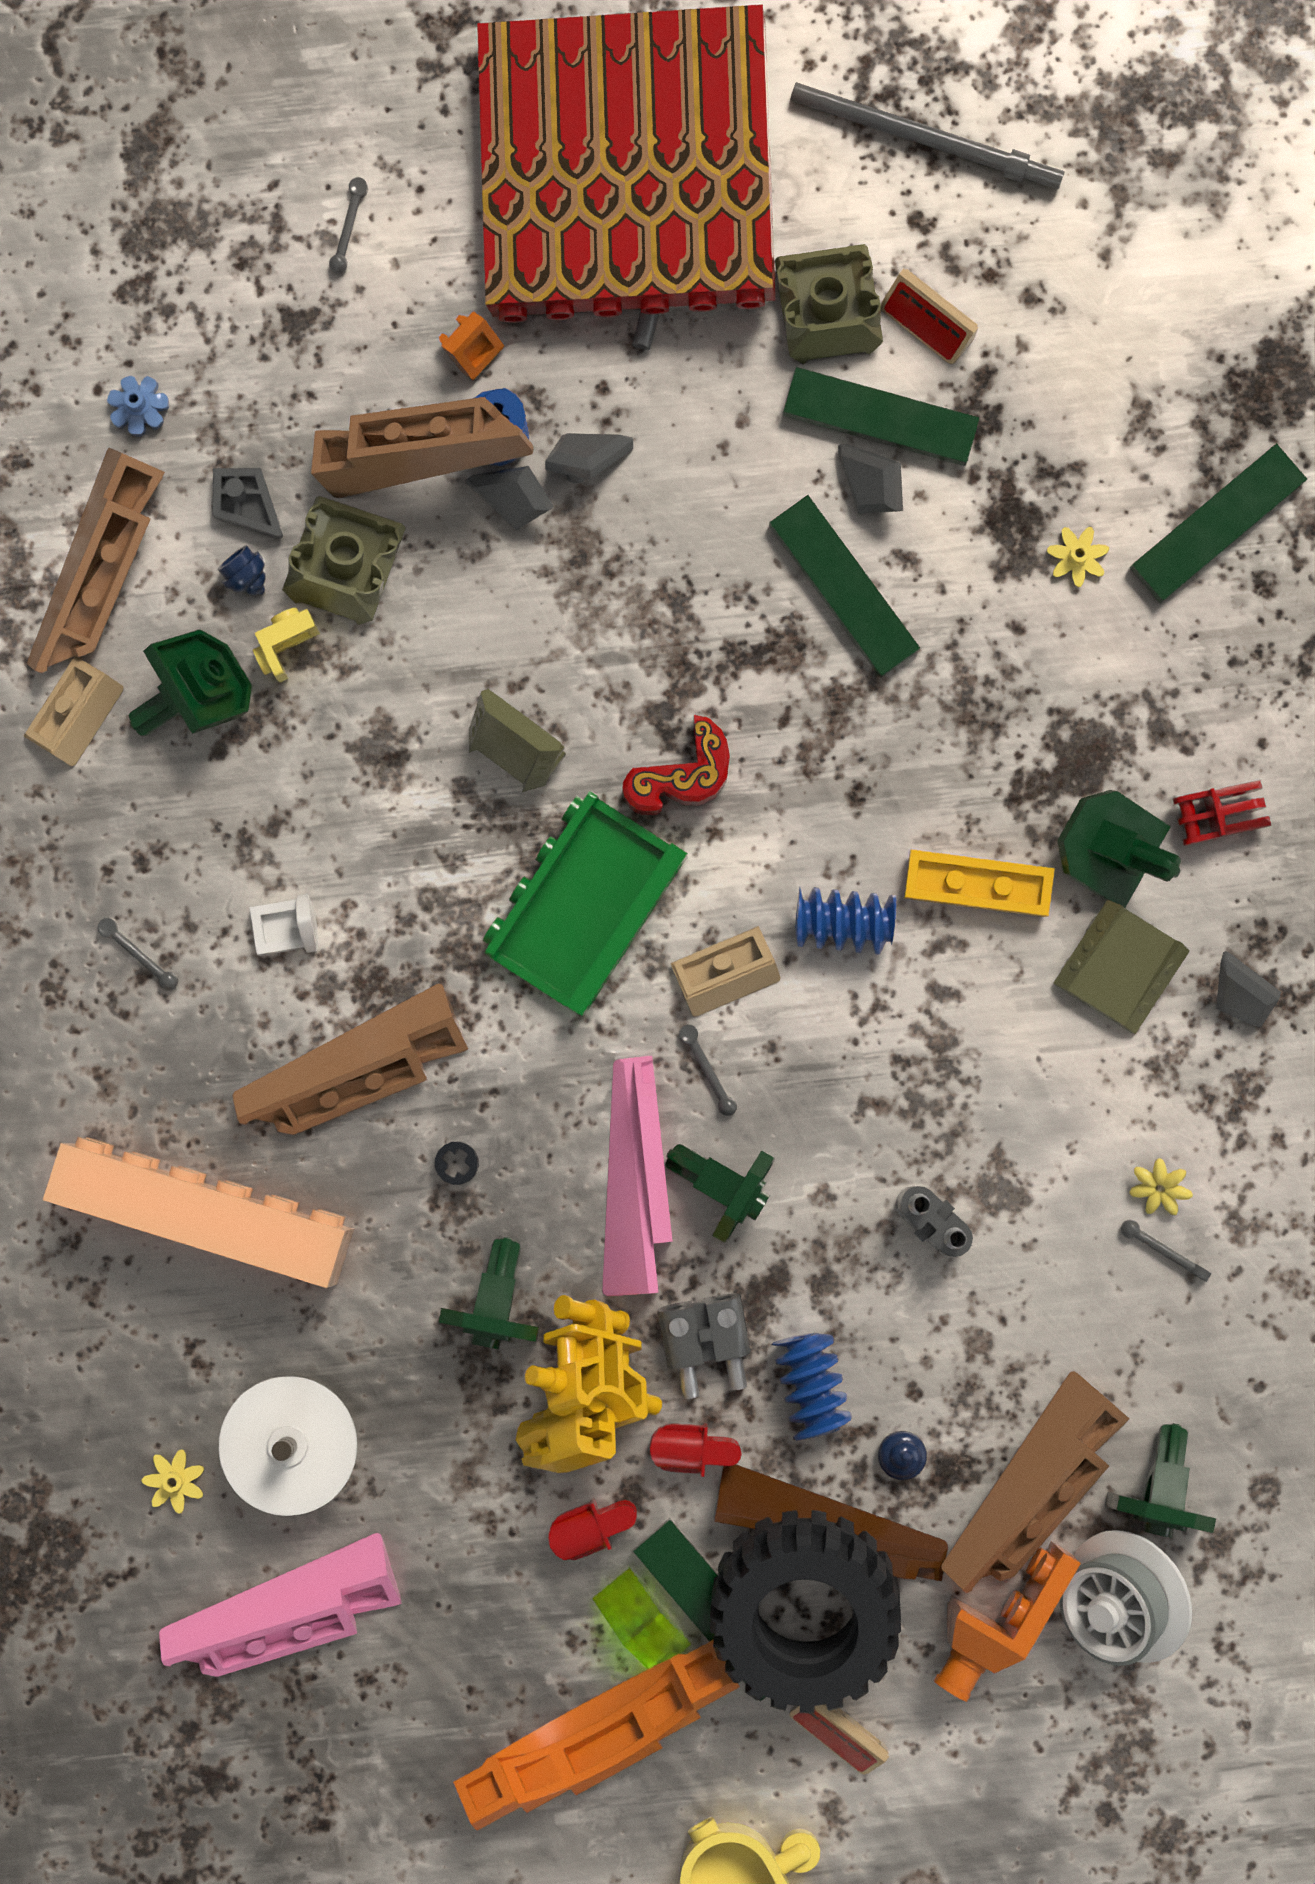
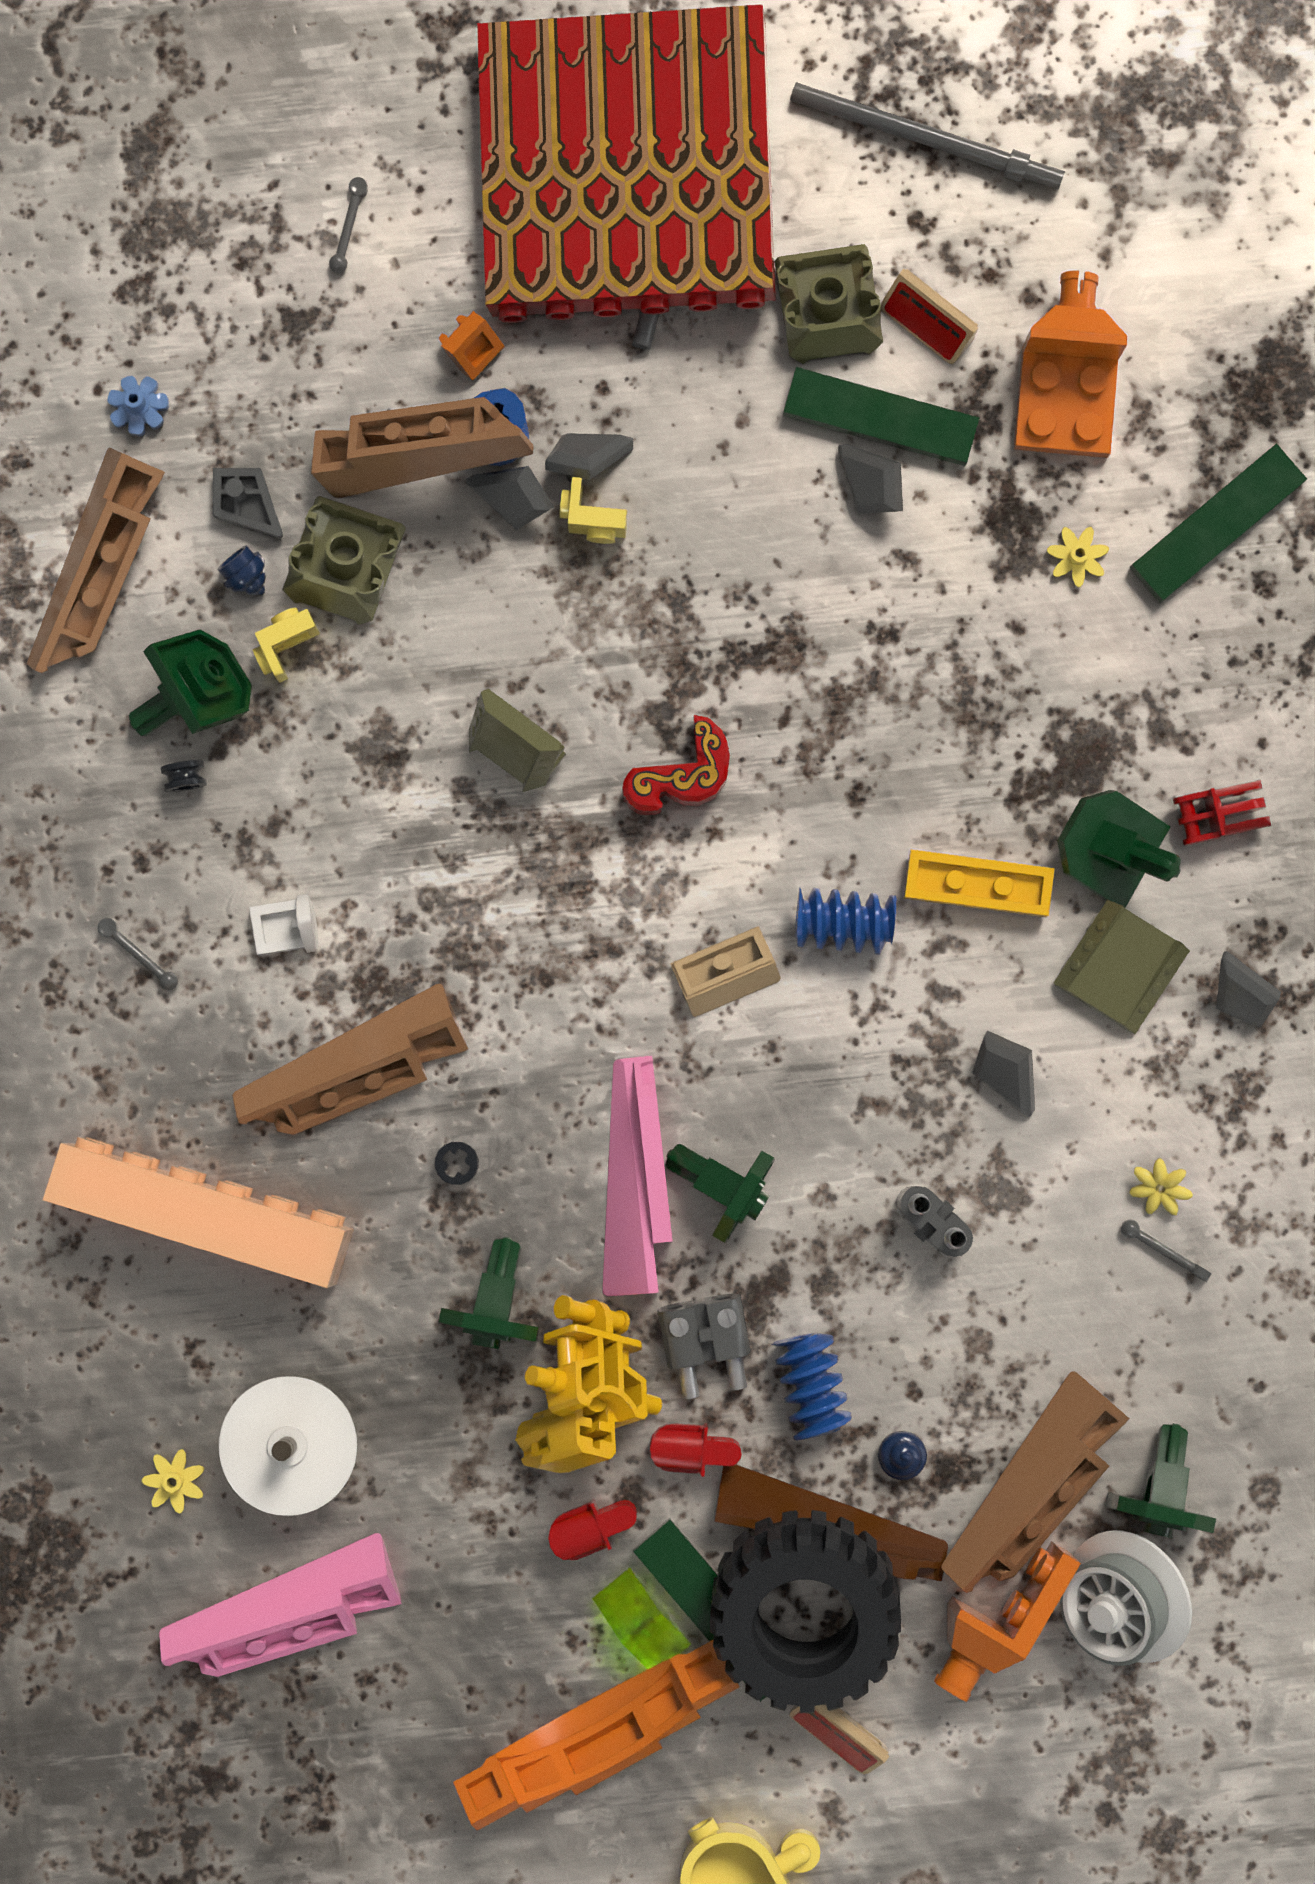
tan slope [24,656,124,766] -> none
green panel [482,791,688,1018] -> none
dark grey hinge [679,1025,737,1116] -> none
dark green tile [769,495,920,678] -> none
none -> black bush [160,760,207,792]
none -> light yellow bracket [560,477,627,544]
none -> dark grey piece [972,1031,1035,1117]
none -> orange plate [1013,271,1128,458]

